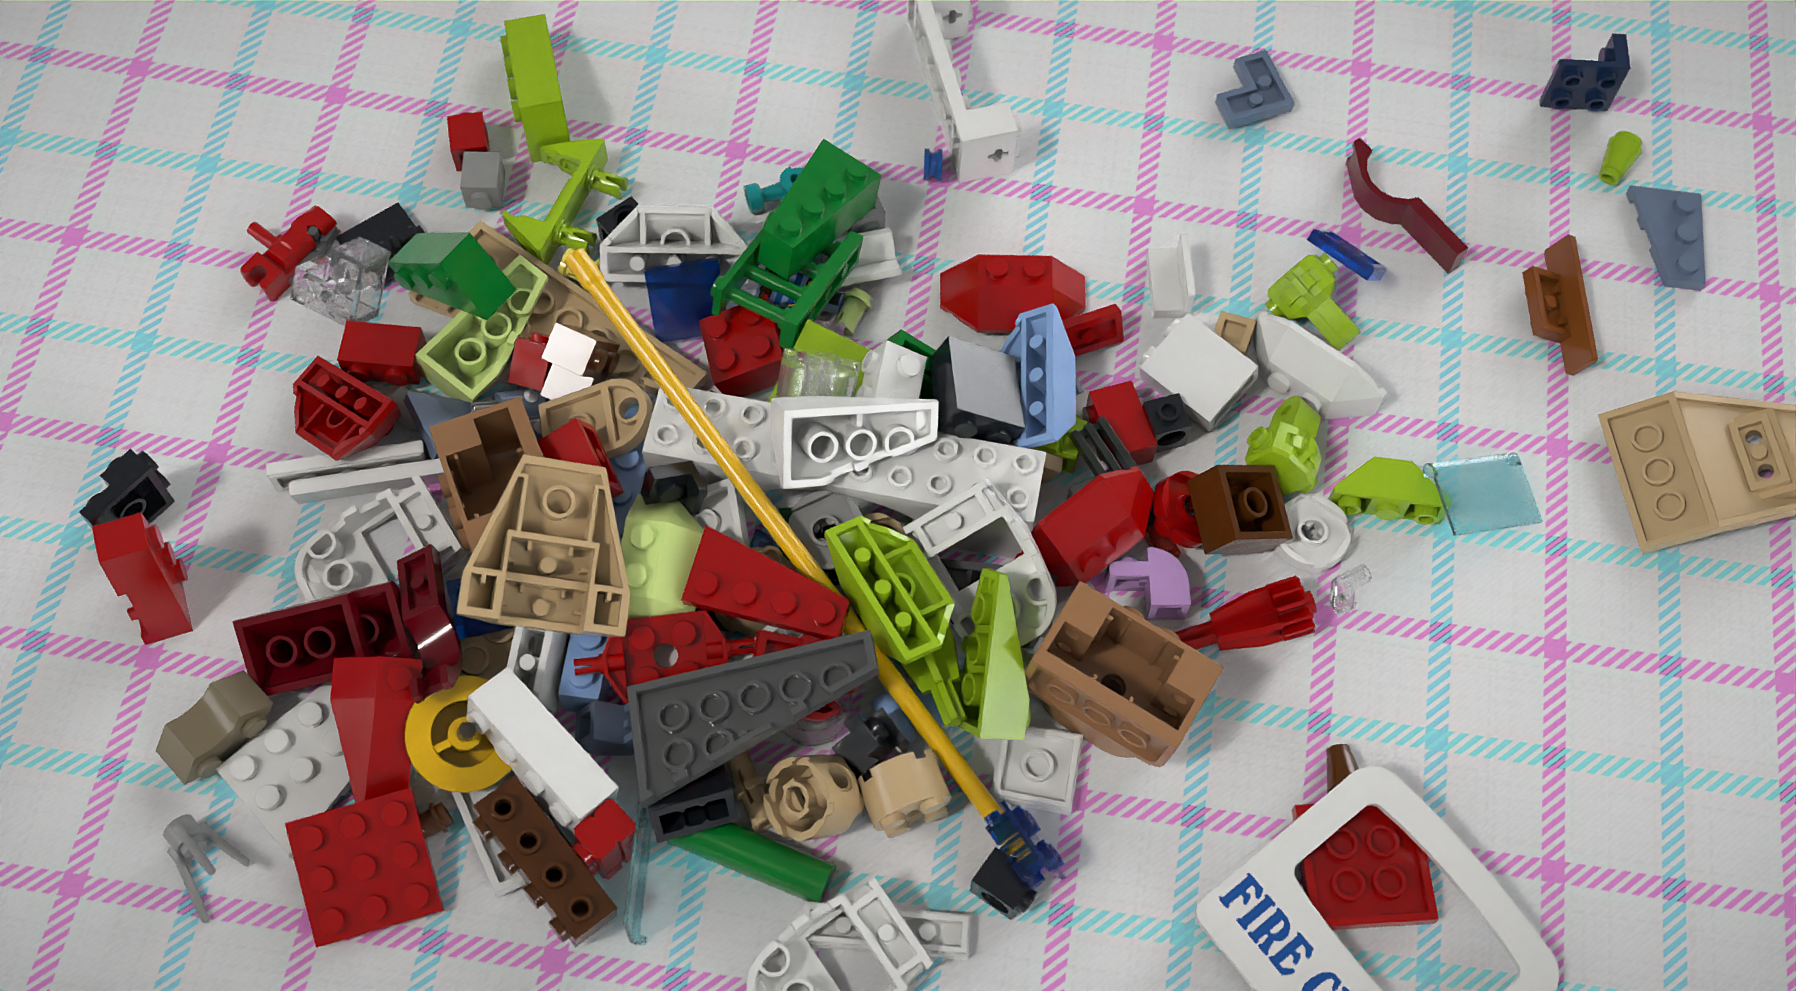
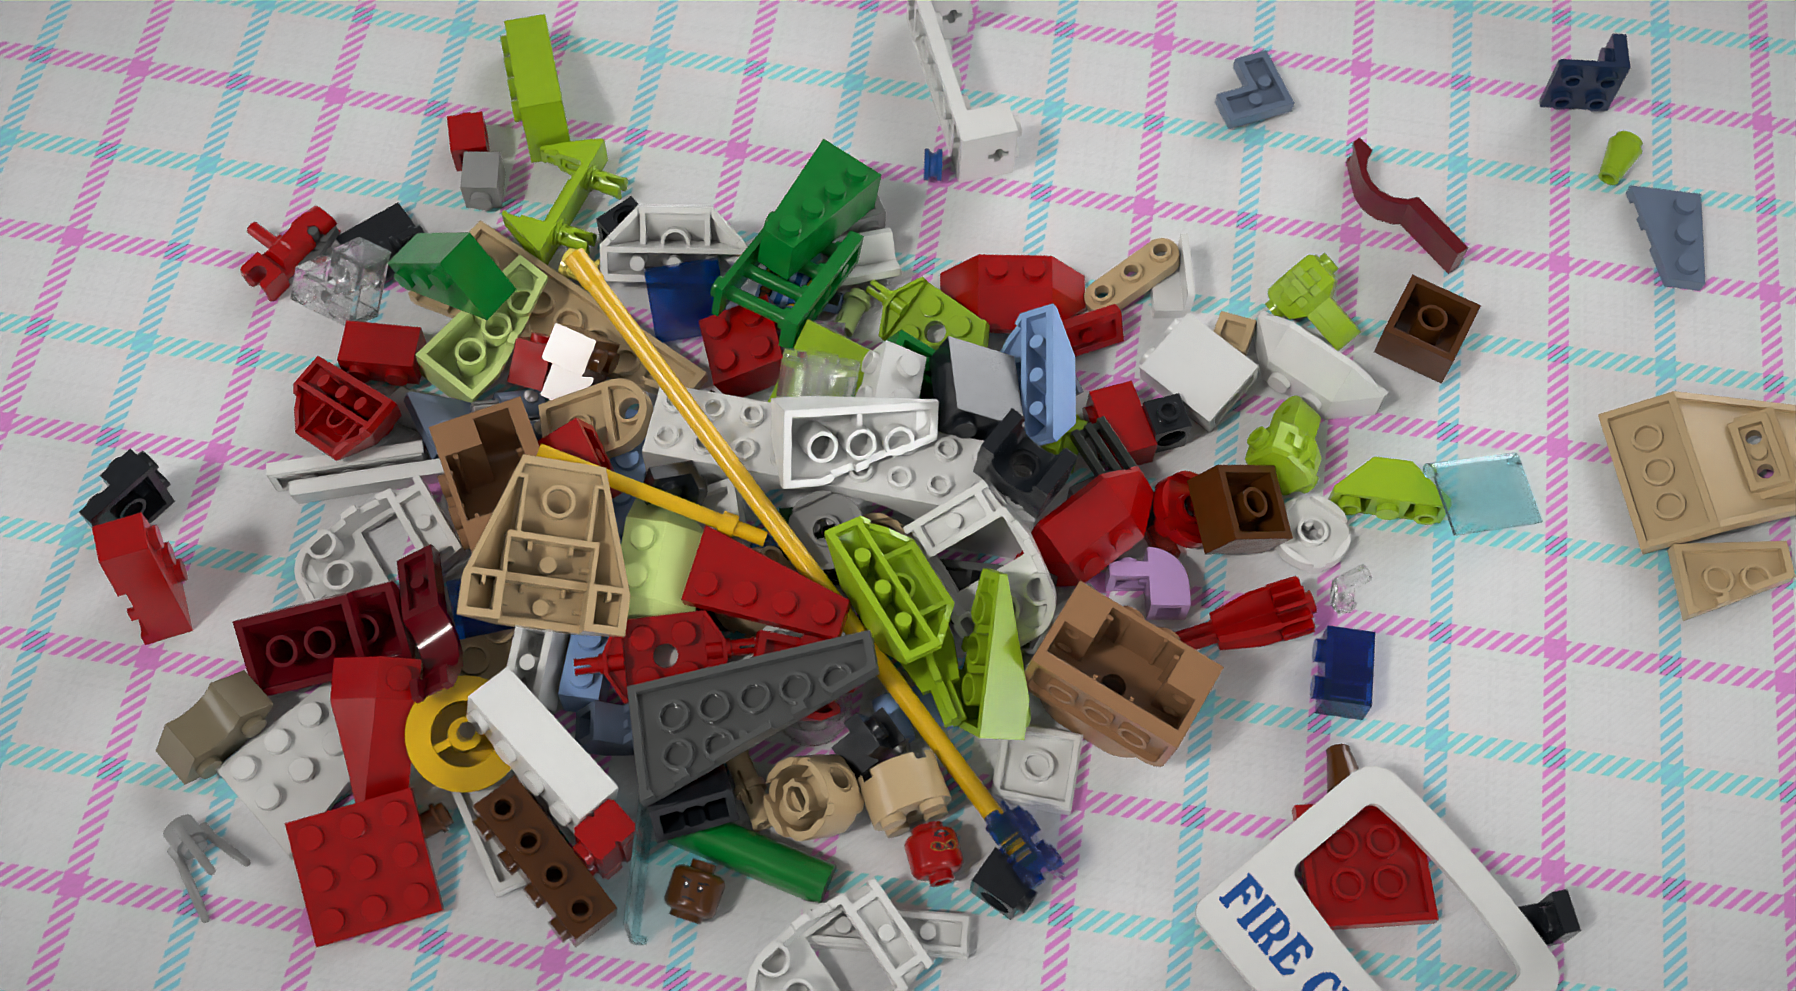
teal leg [744,166,803,213] -> none
clear blue tile [1306,228,1387,281] -> none
dark orange bracket [1522,234,1598,376] -> none
none -> yellow bar [536,444,768,547]
none -> reddish brown head [664,858,725,924]
none -> lime plate [866,276,990,350]
none -> red head [904,821,964,887]
none -> black piece [973,408,1078,520]
none -> tan plate [1084,238,1180,312]
none -> clear blue brick [1310,625,1375,720]
none -> reddish brown brick [1374,274,1481,384]
none -> black bracket [1518,889,1581,946]
none -> tan wing [1667,541,1795,621]

